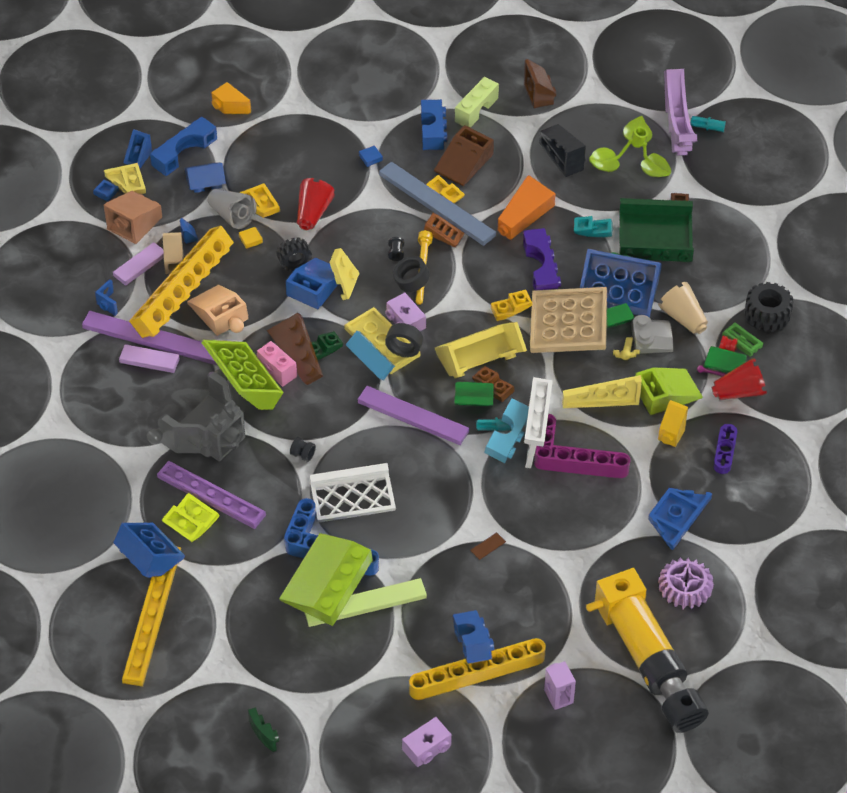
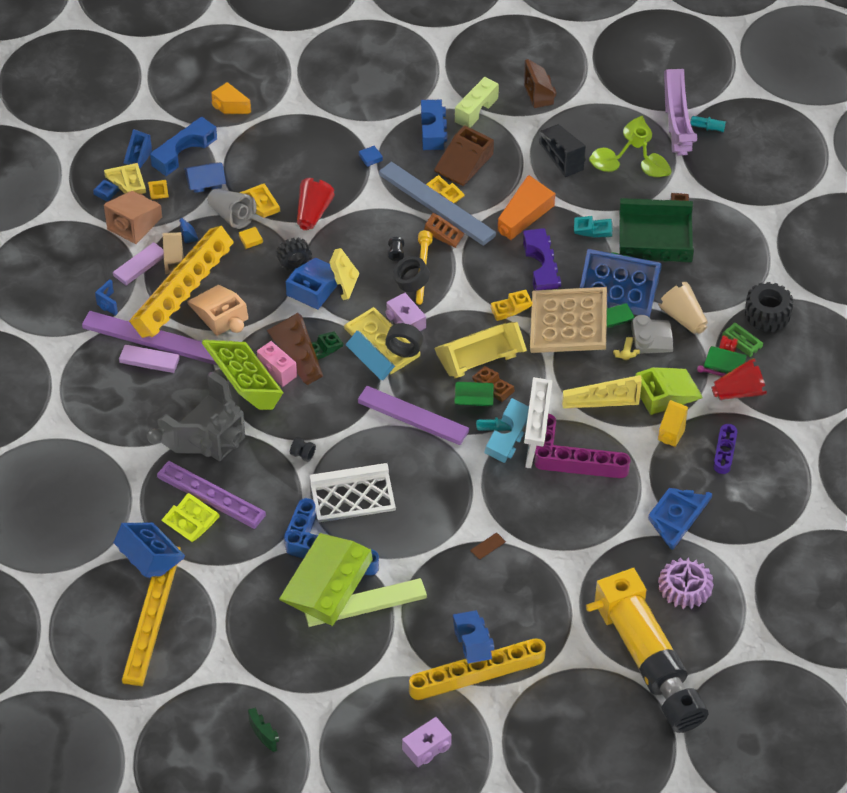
lavender brick [544,661,576,710] -> none
none -> yellow slope [148,180,169,200]

